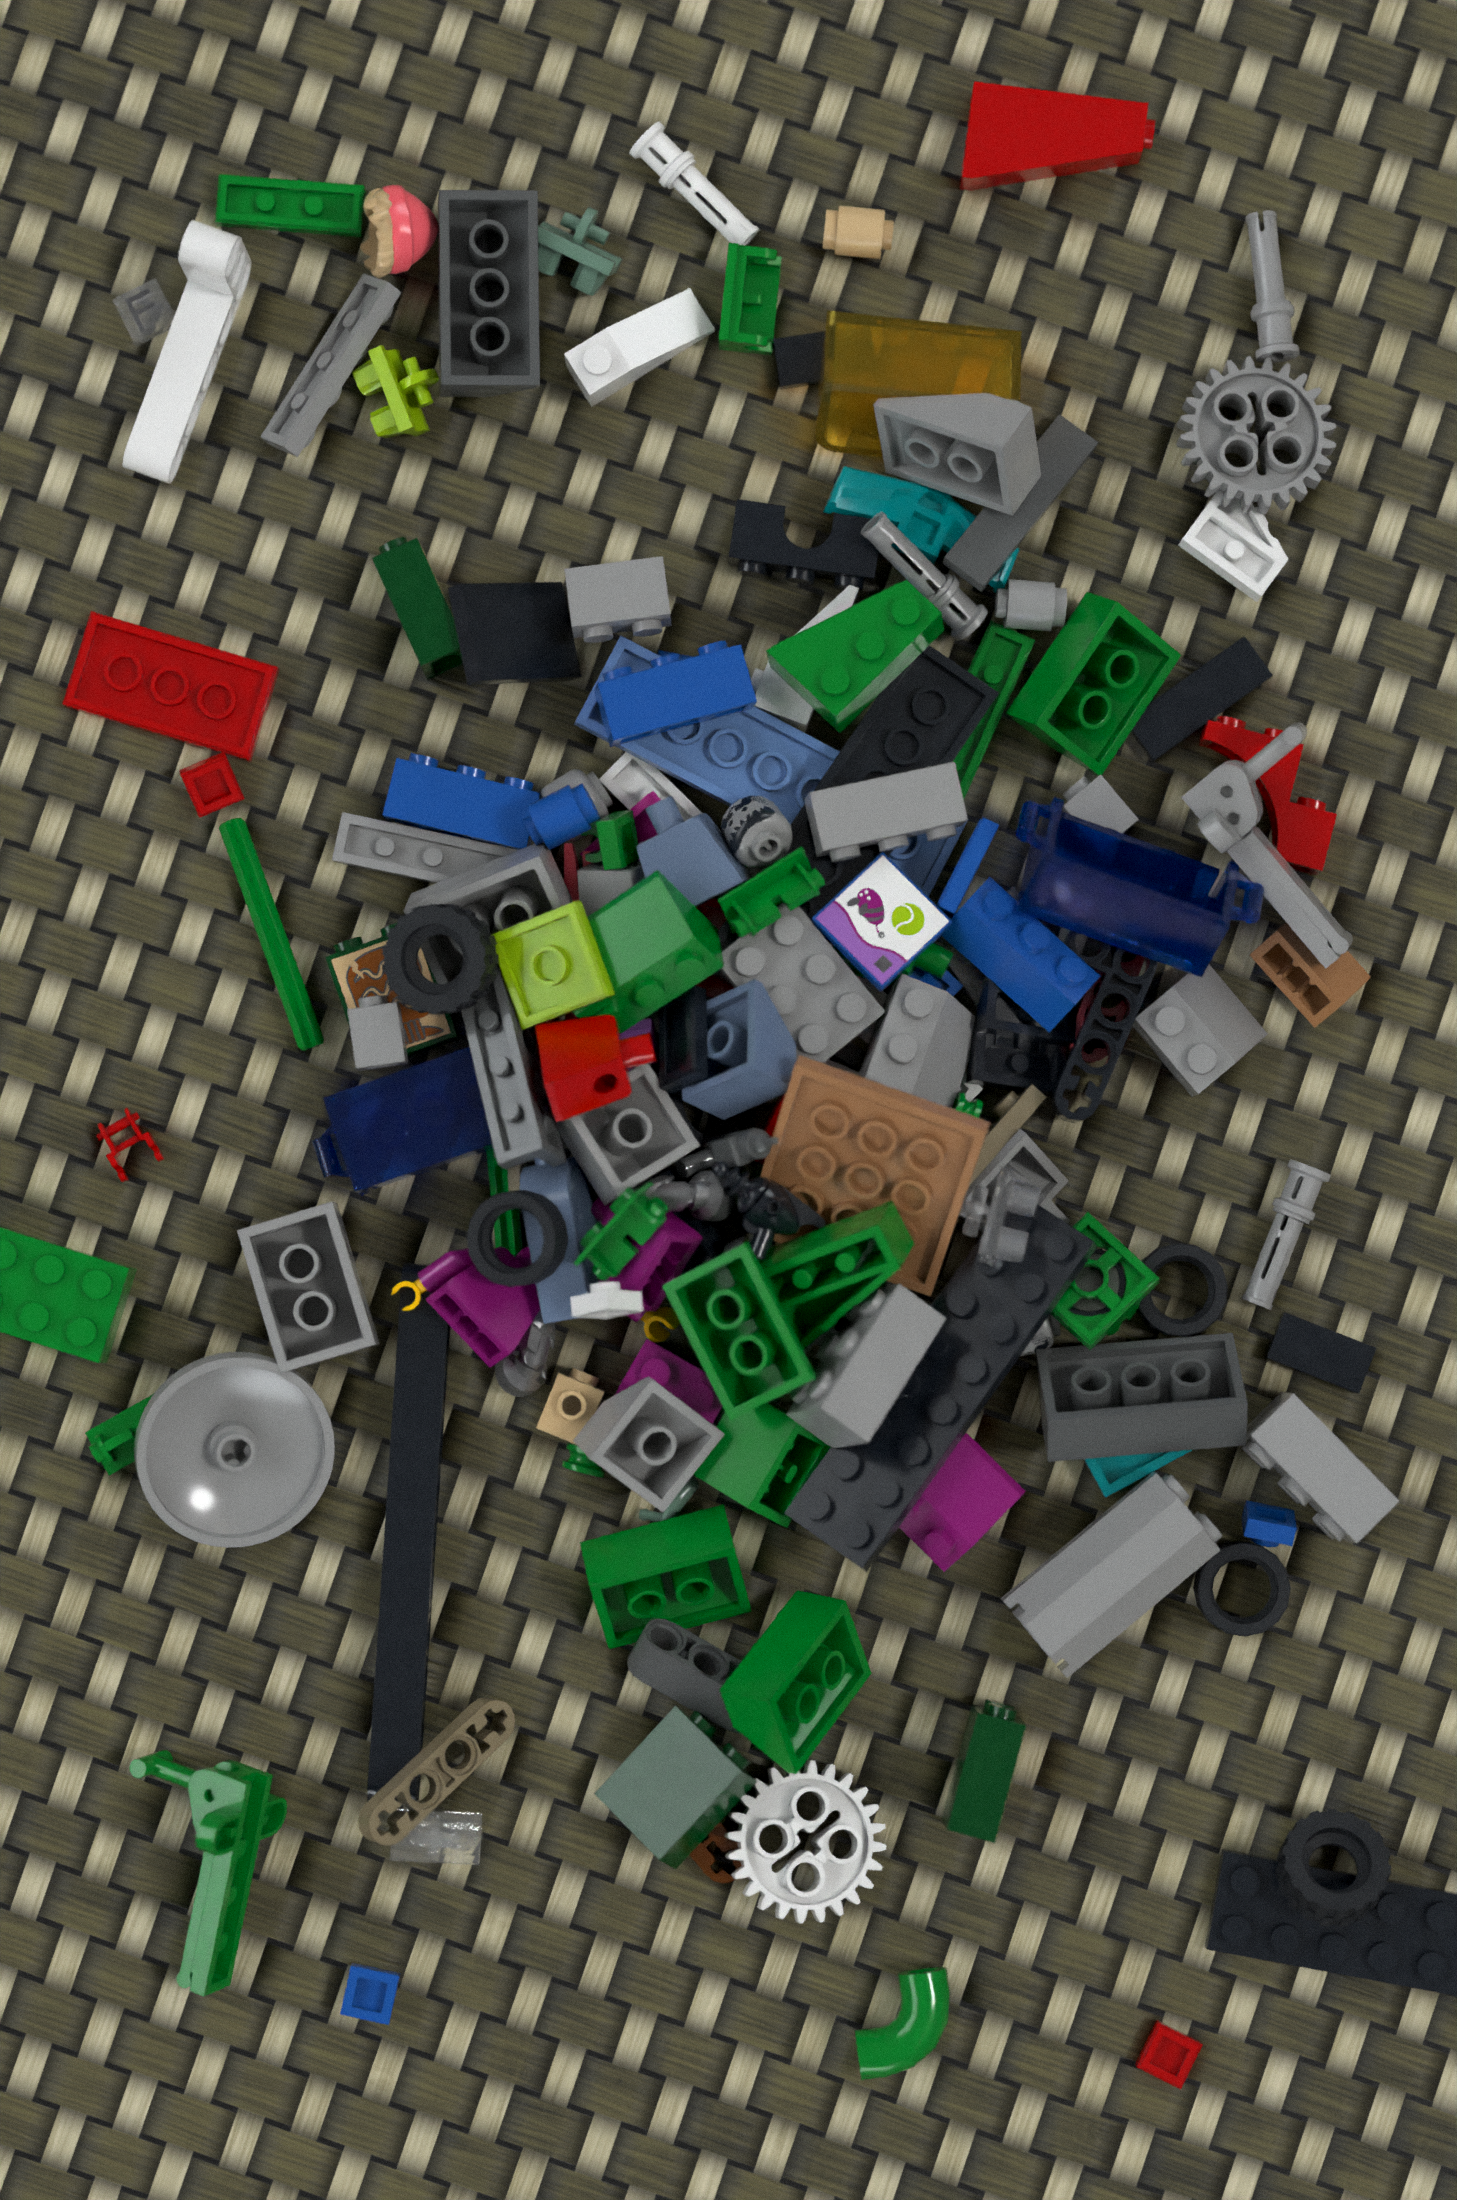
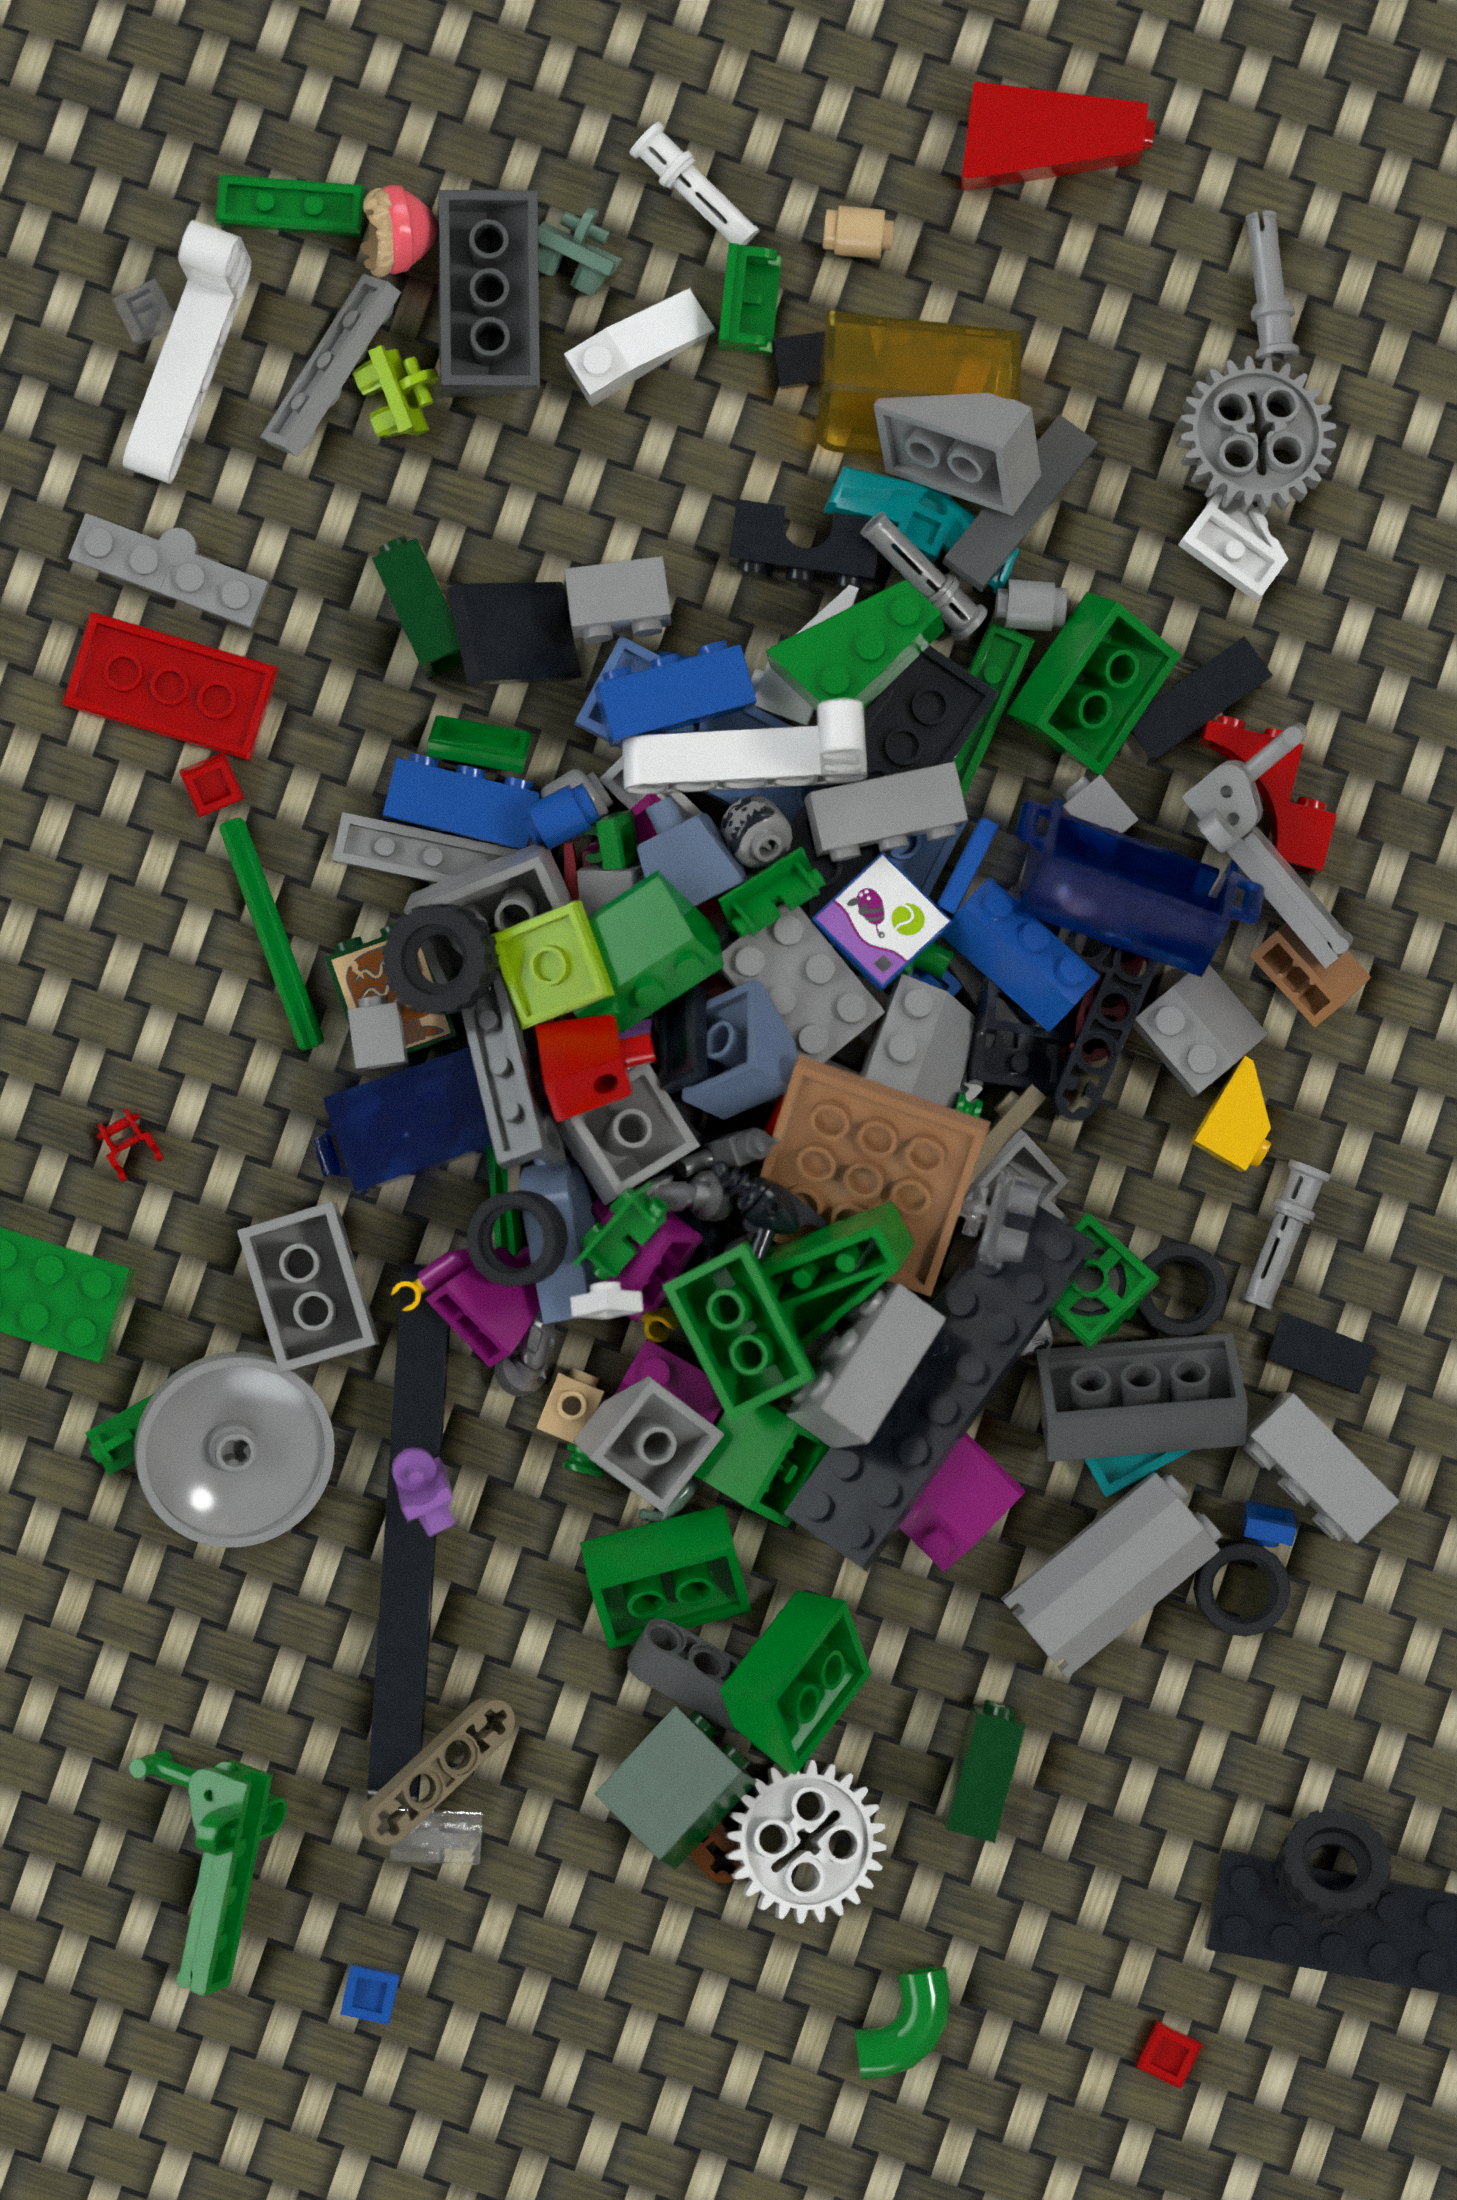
none -> light grey hinge [68,513,270,630]
none -> medium lavender hips [392,1447,456,1536]
none -> green tile [426,715,532,774]
none -> white beam [622,699,867,794]
none -> yellow slope [1190,1056,1272,1172]

